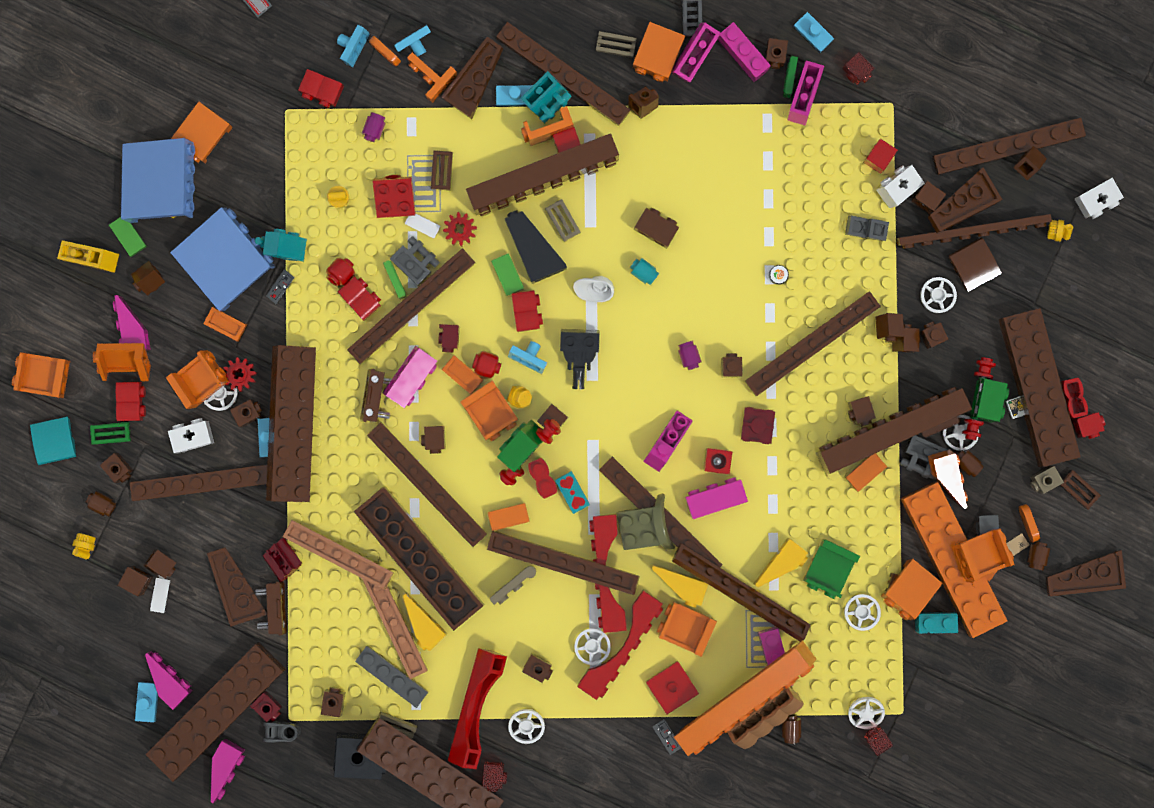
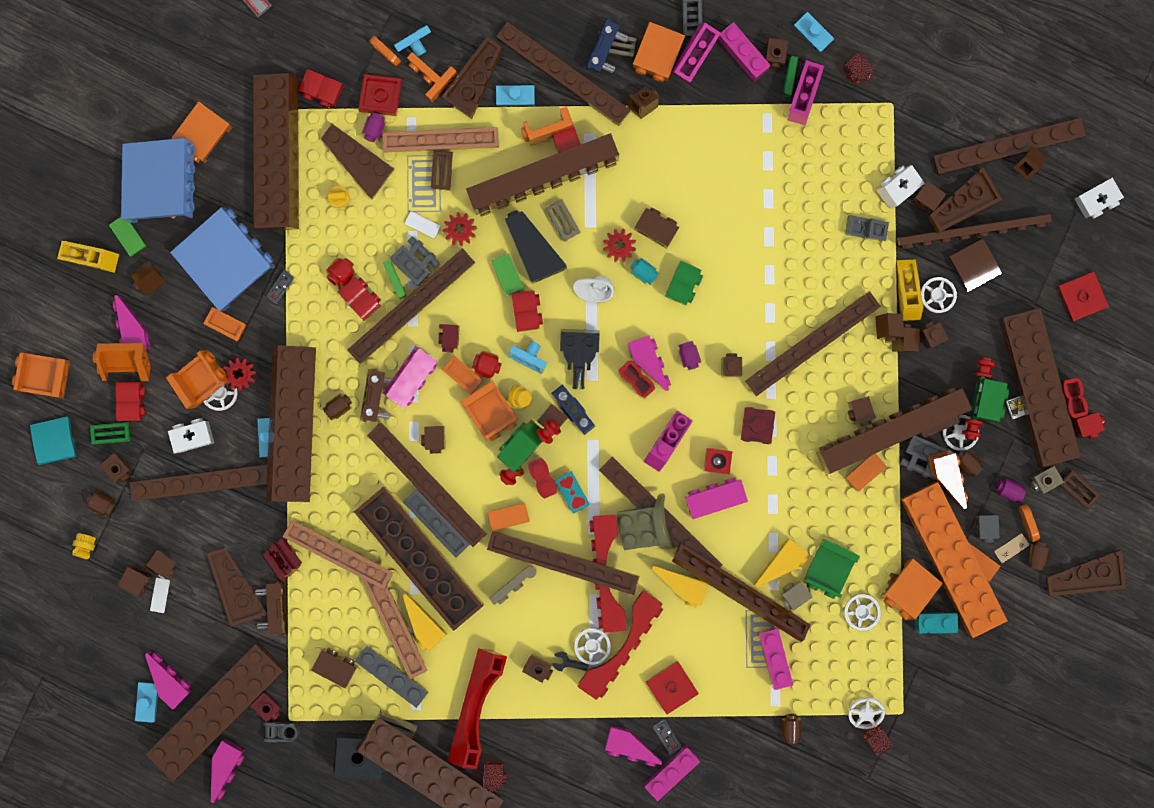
reddish brown brick [230,399,263,427] -> none
teal brick [255,229,307,262] -> none
reddish brown brick [321,687,346,717] -> none
medium azure tile [337,25,370,67] -> none
red plate [373,175,416,218] -> none
white wheel [508,709,545,744] -> none
teal brick [521,71,572,124] -> none
orange panel [657,601,717,657] -> none
orange brick [674,640,816,756] -> none
medium nougat brick [727,687,804,749] -> none
tile [769,265,789,285] -> none
red piece [863,138,898,174] -> none
orange panel [953,528,1014,582] -> none
yellow piece [1047,220,1073,242] -> none
none -> reddish brown brick [253,73,299,231]
none -> reddish brown brick [311,647,358,688]
none -> reddish brown wing [321,124,395,200]
none -> reddish brown brick [323,393,352,420]
none -> red plate [358,74,402,116]
none -> nougat plate [383,127,499,153]
none -> dark grey plate [403,489,470,558]
none -> dark blue piece [551,384,596,435]
none -> black bar [552,651,588,672]
none -> dark blue piece [585,19,628,73]
none -> red gear [603,229,636,263]
none -> dark pink slope [605,725,662,767]
none -> red brick [619,360,655,399]
none -> dark pink slope [627,335,671,391]
none -> dark pink brick [644,745,700,802]
none -> green brick [665,261,703,306]
none -> dark tan brick [780,580,813,611]
none -> yellow slope [896,259,923,321]
none -> magenta brick [996,478,1026,502]
none -> red plate [1057,272,1109,322]

